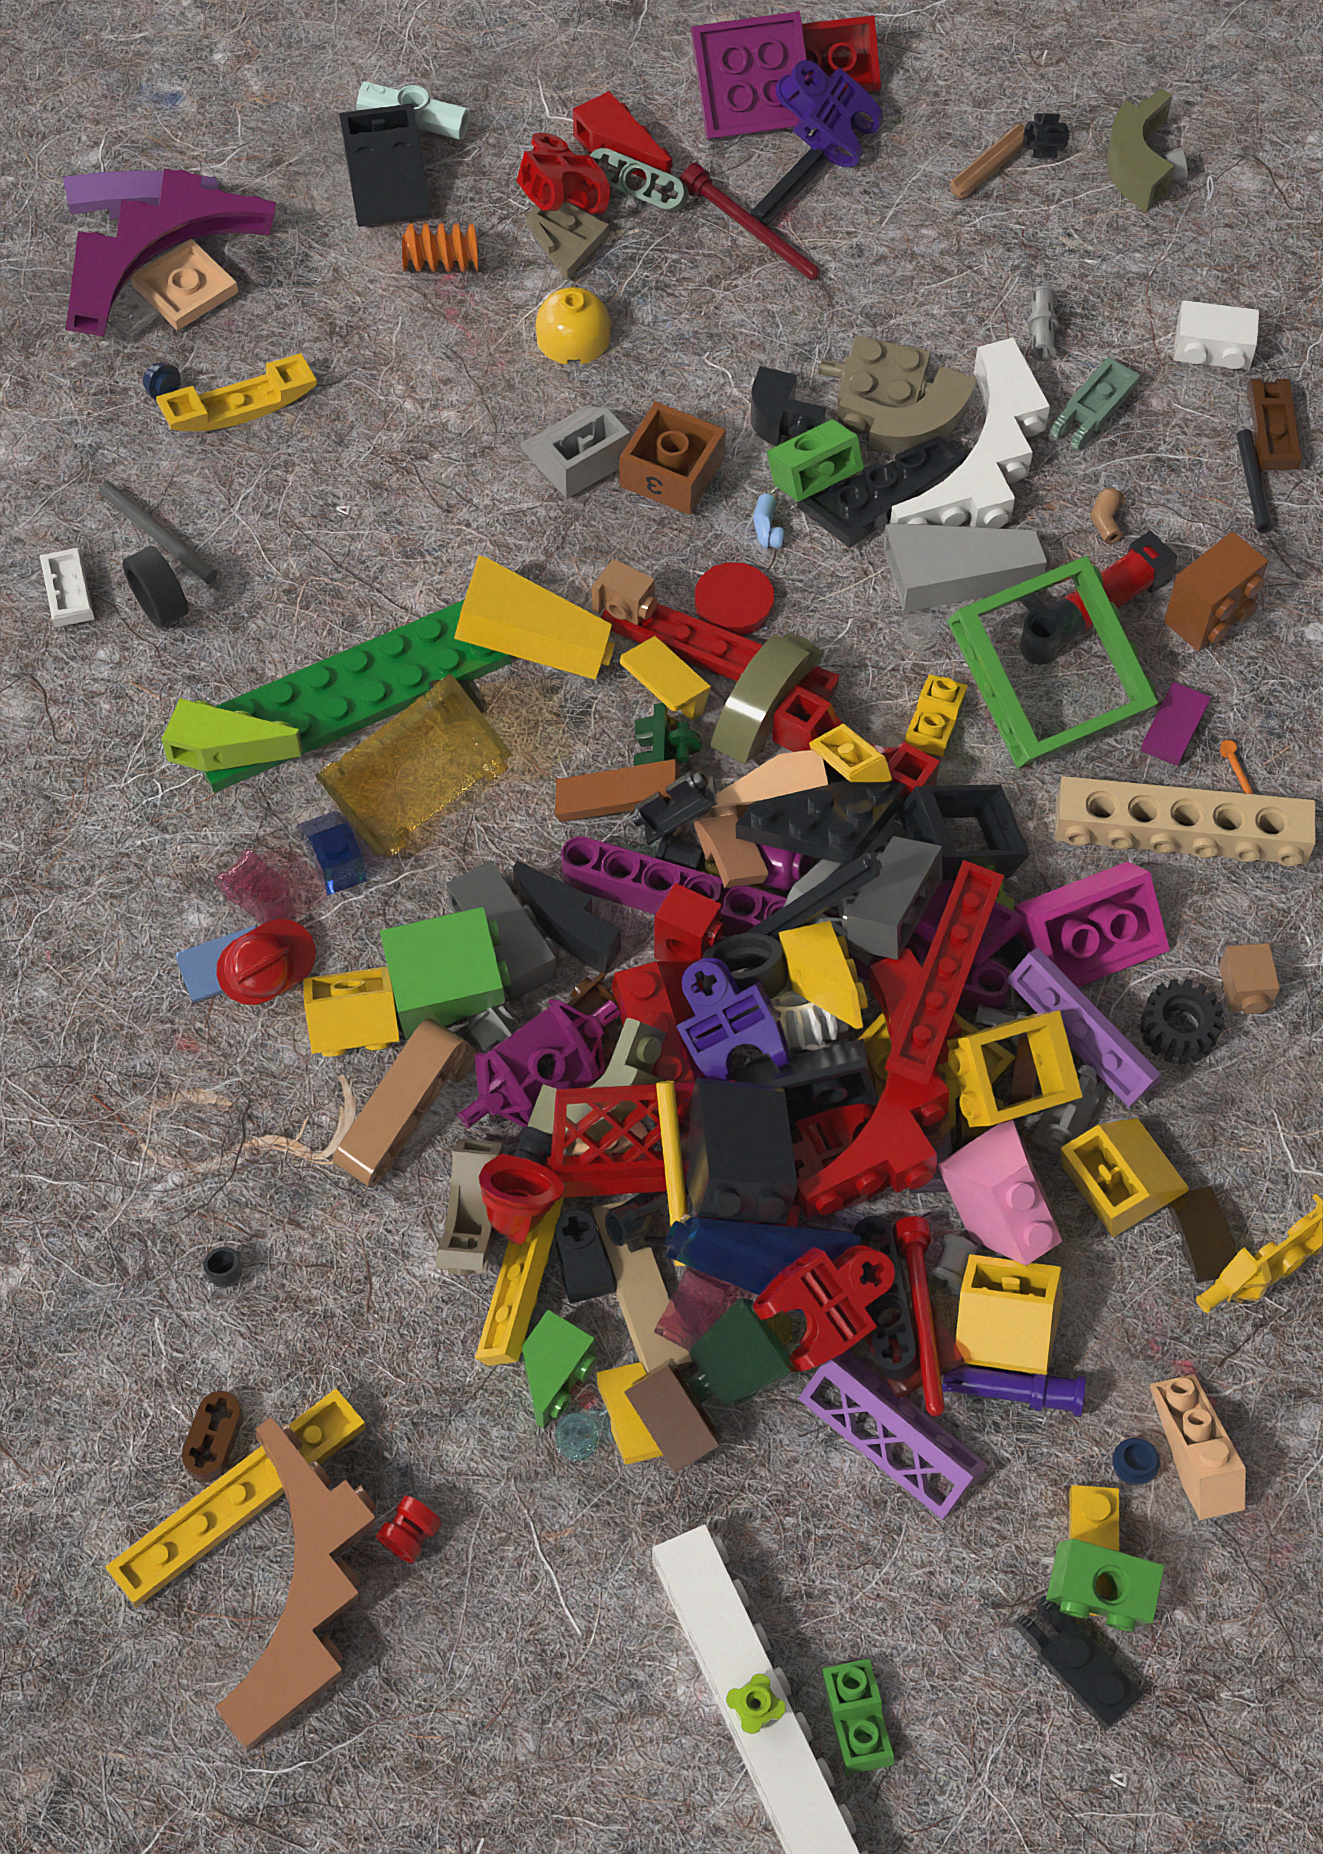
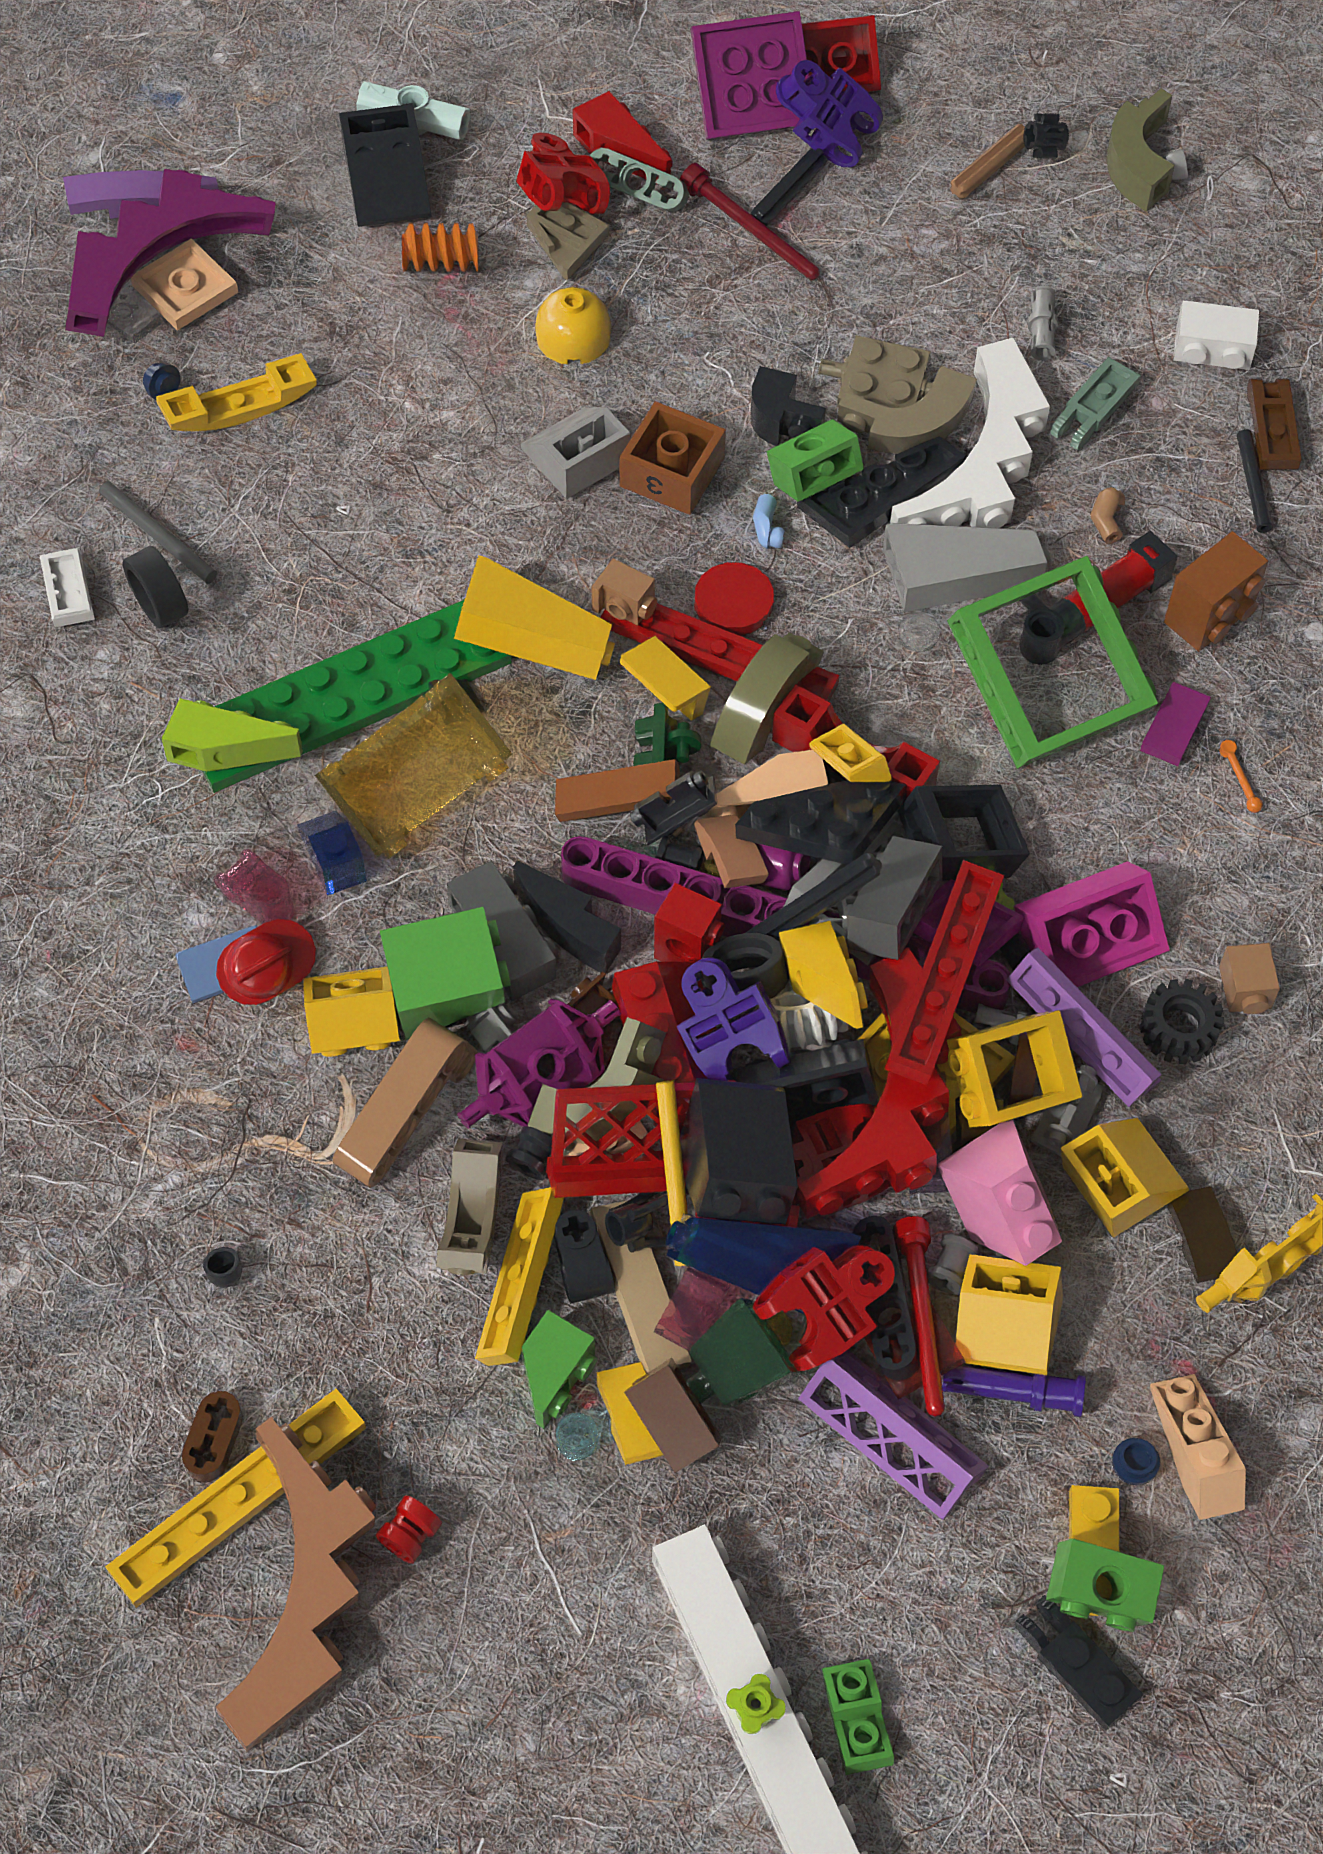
red piece [478,1154,565,1245] -> none
yellow slope [904,674,968,757] -> none
tan brick [1054,776,1315,866] -> none

